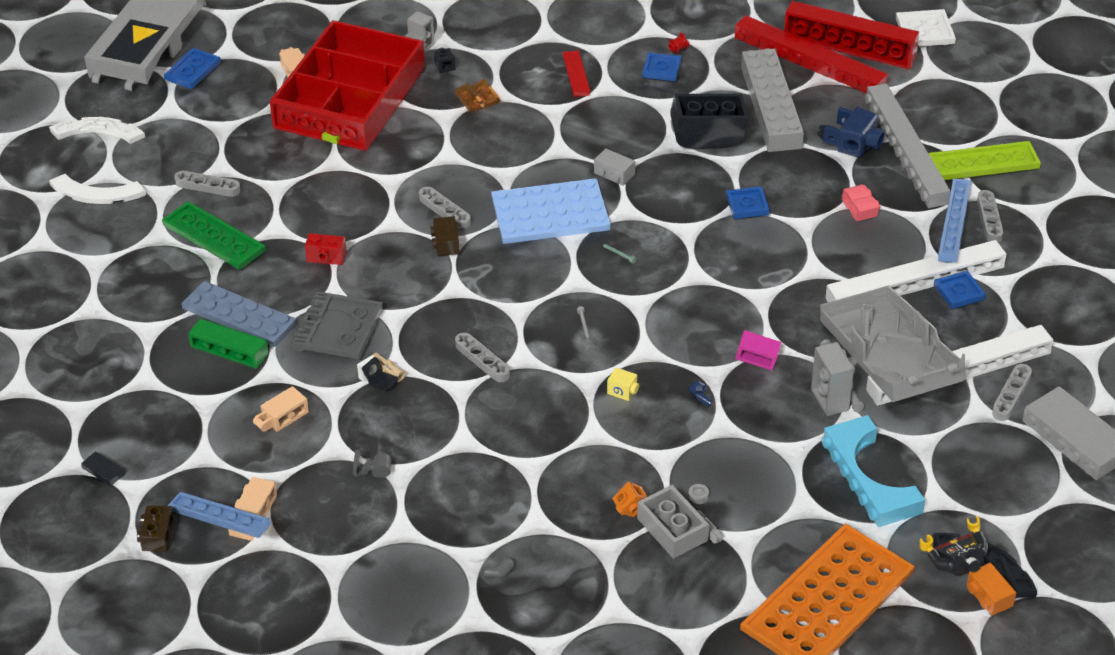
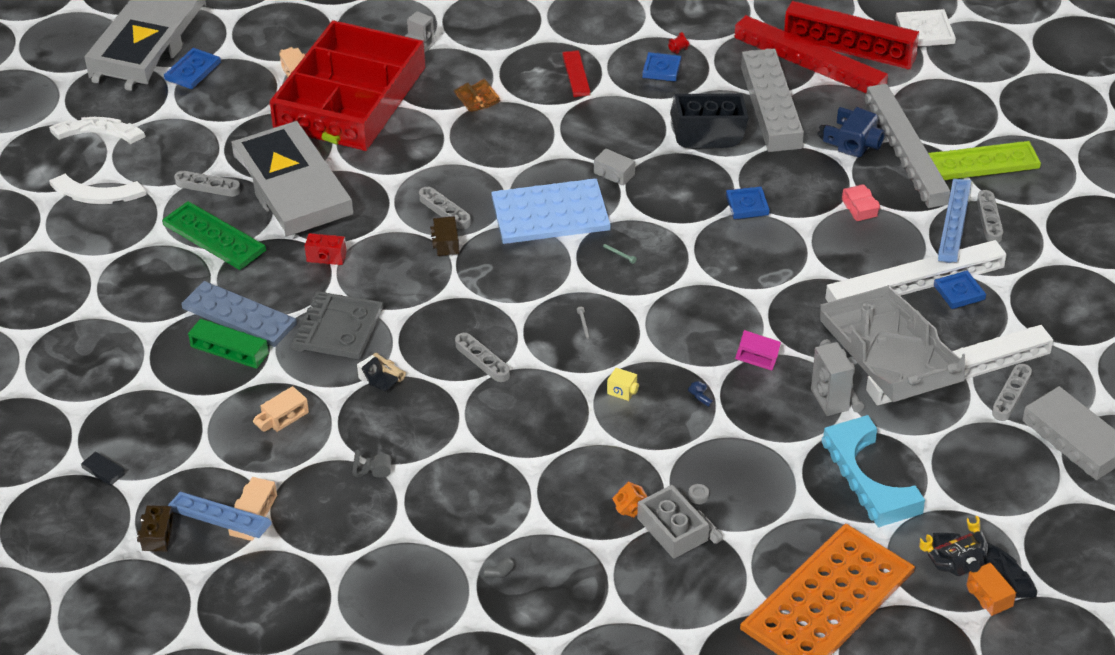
black brick [434,48,456,73] -> none
none -> light grey piece [232,121,353,237]

